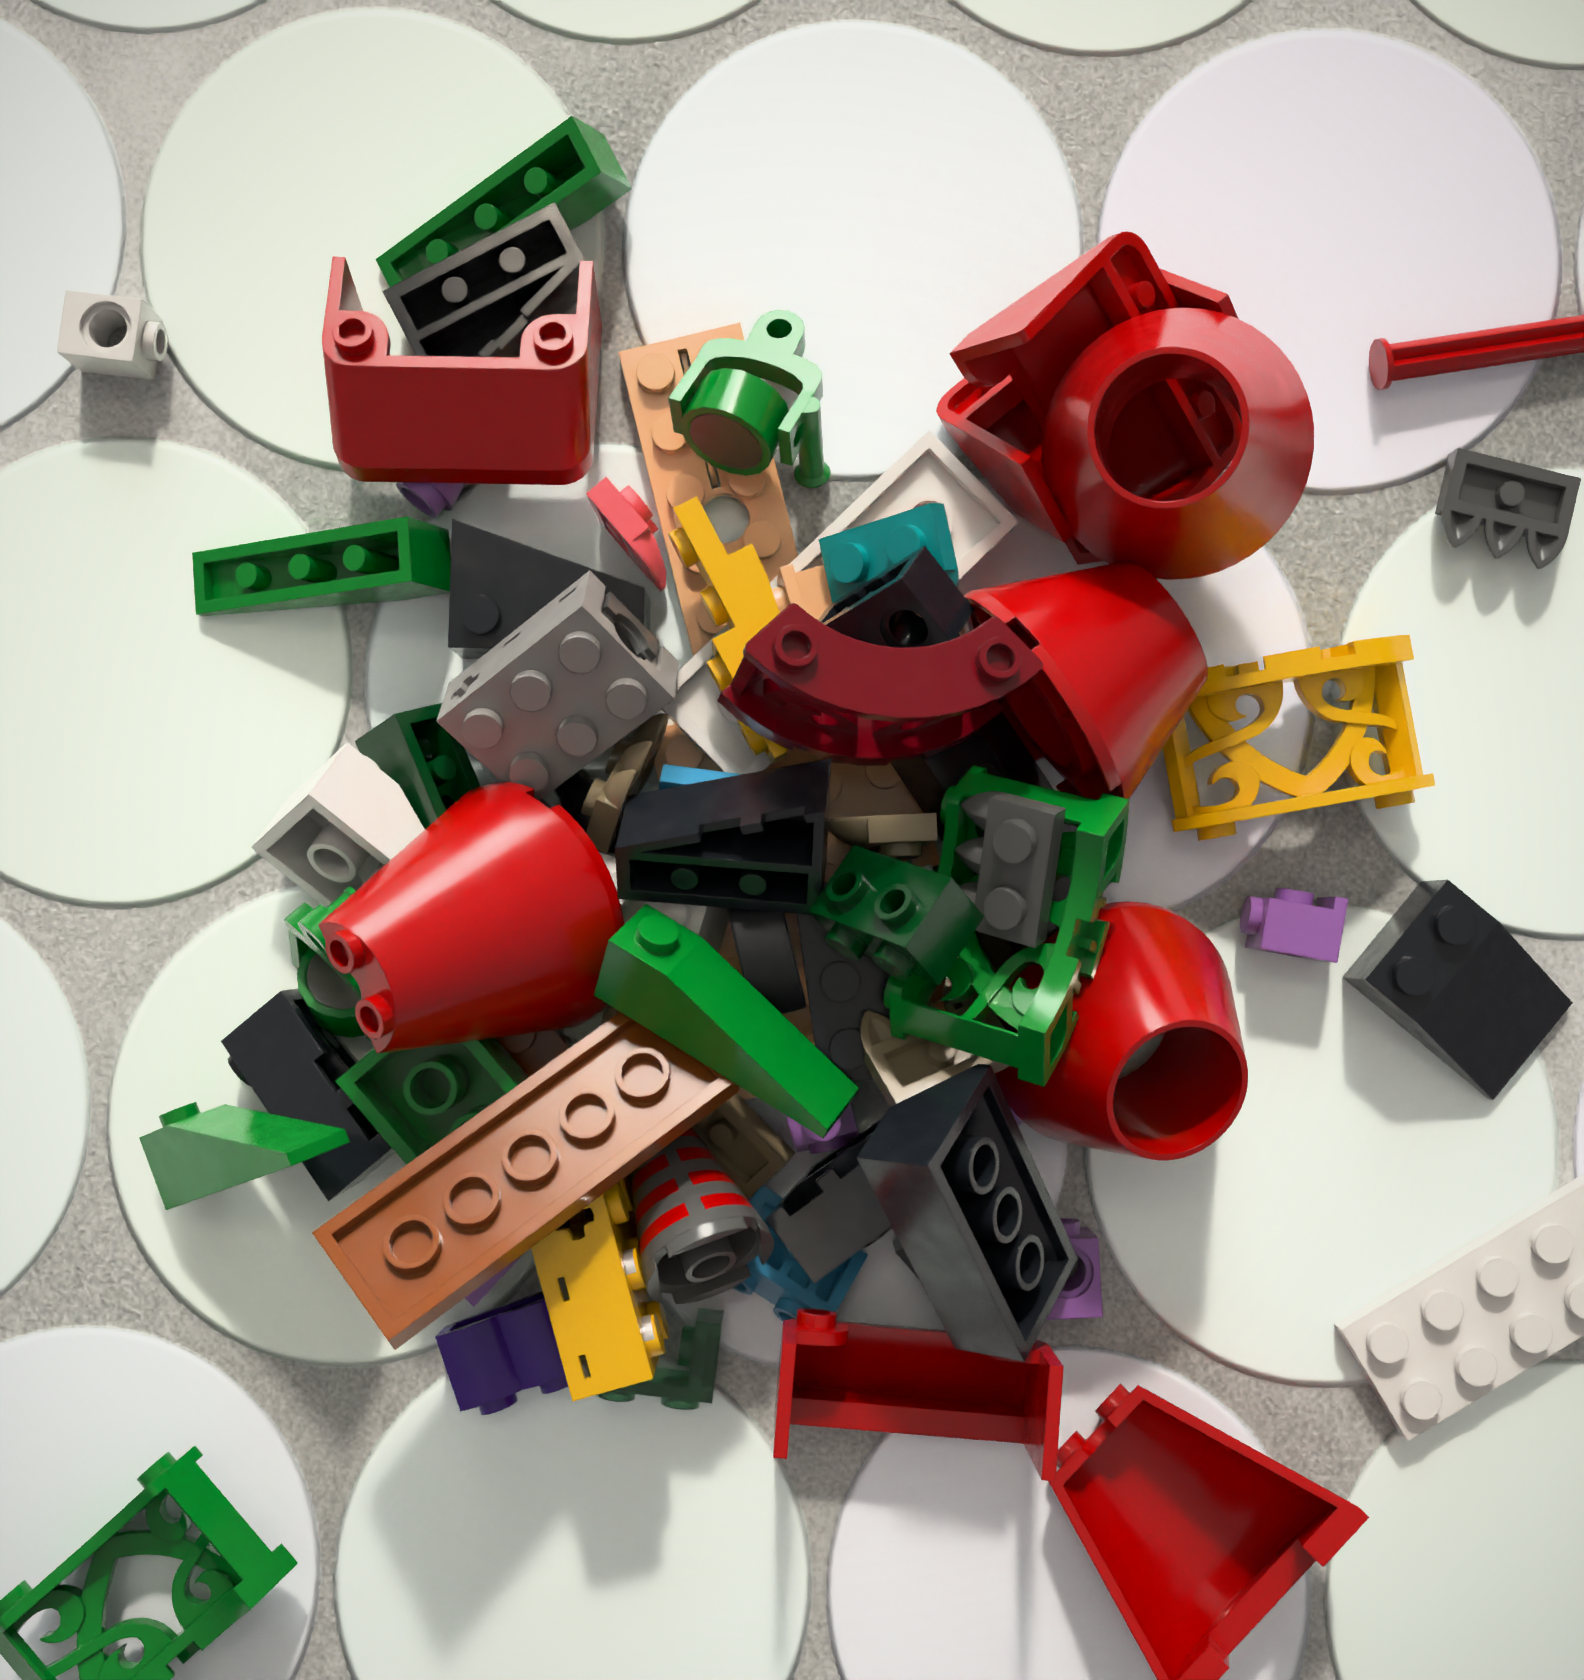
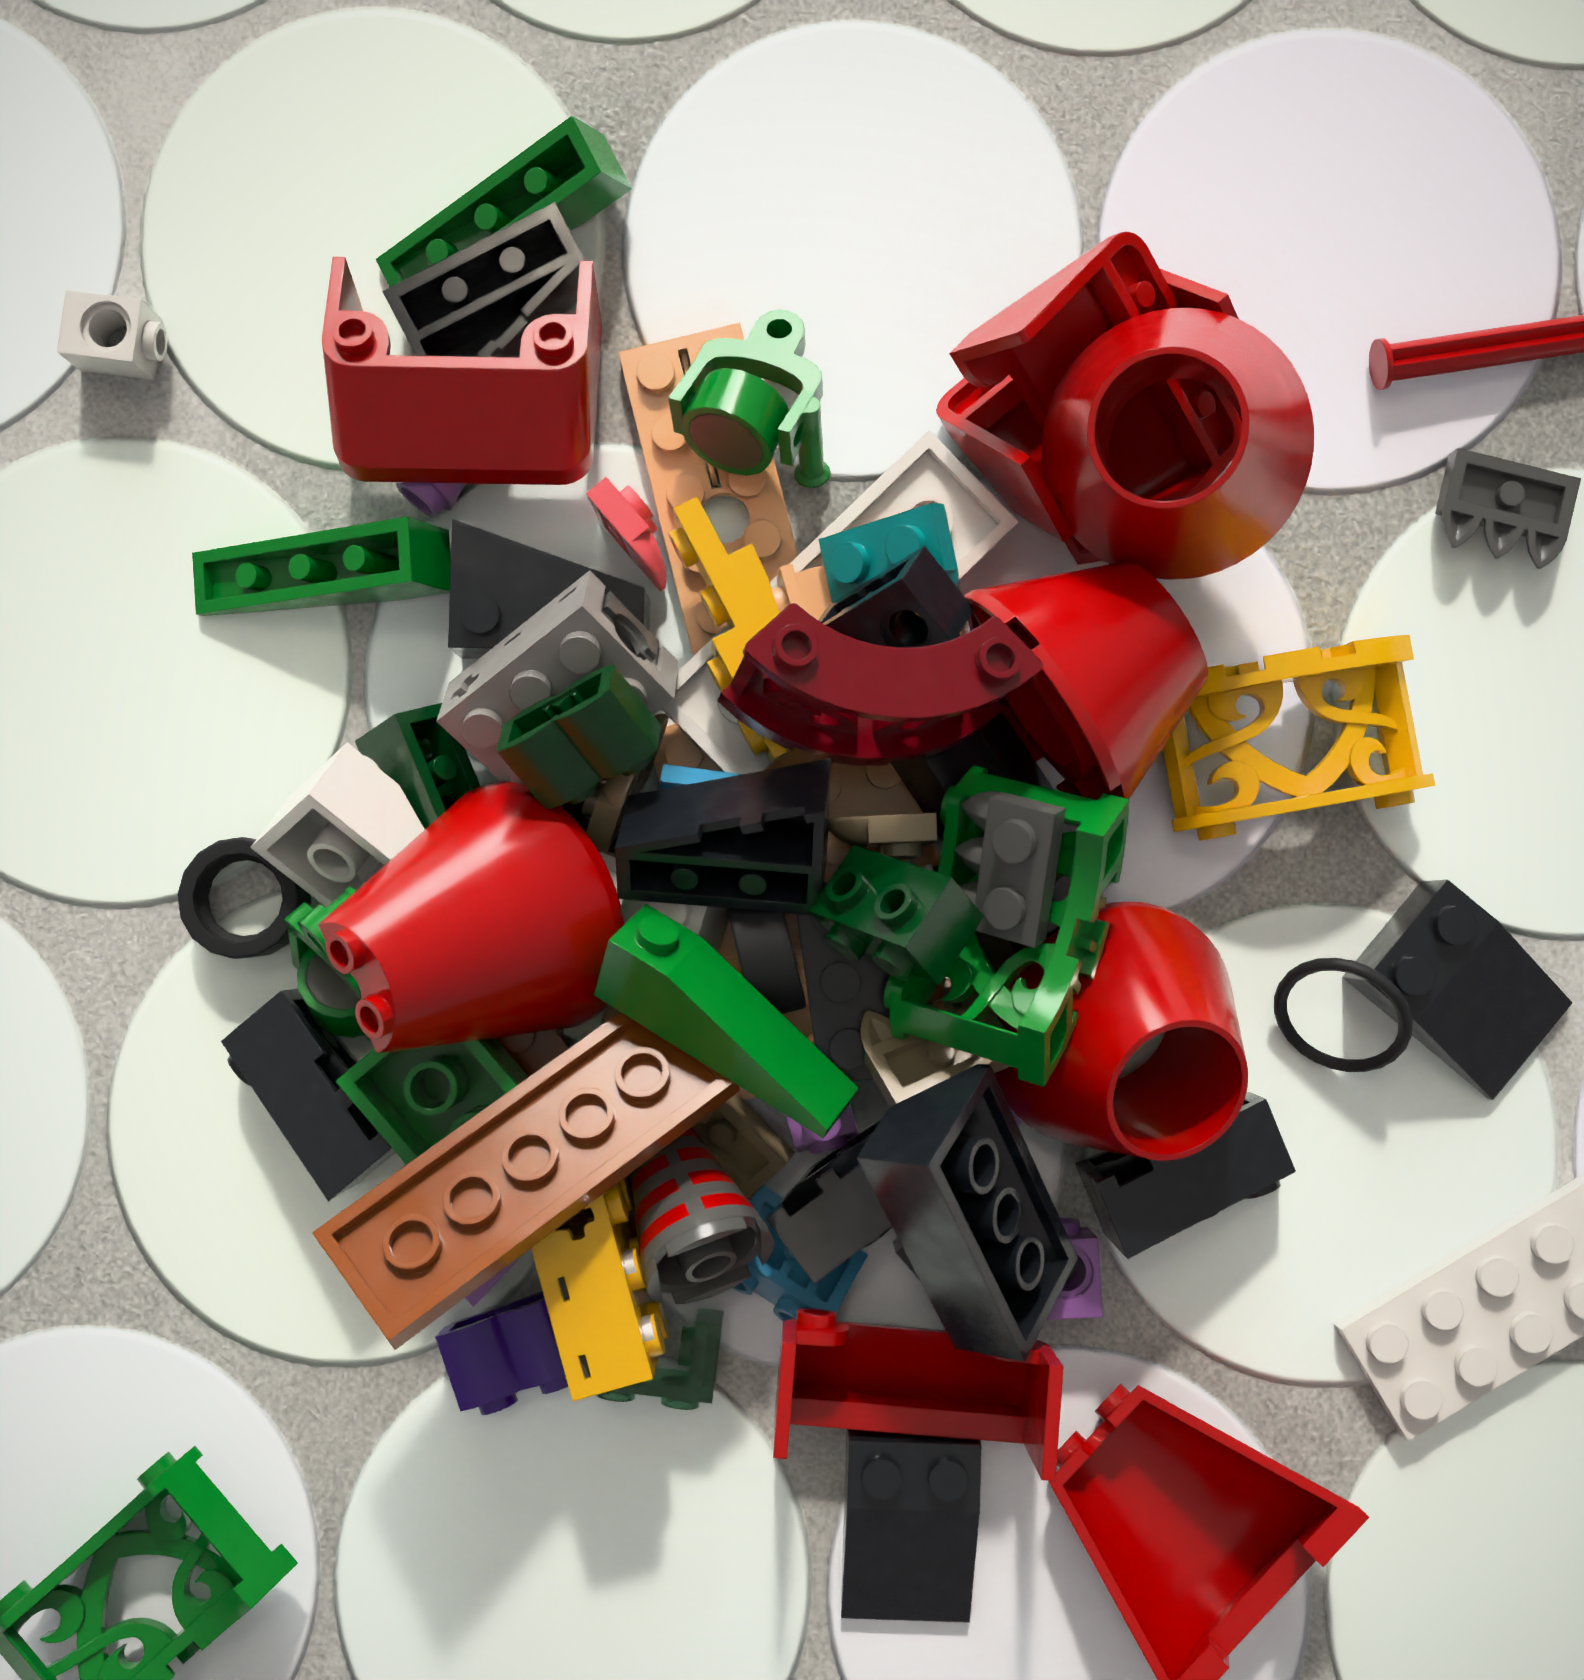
green slope [139,1101,350,1210] -> none
medium lavender brick [1240,888,1348,963] -> none
none -> black tyre [177,837,311,959]
none -> dark green brick [496,664,660,809]
none -> black slope [841,1429,982,1623]
none -> black wedge [1075,1092,1296,1259]
none -> black tyre [1274,958,1413,1072]

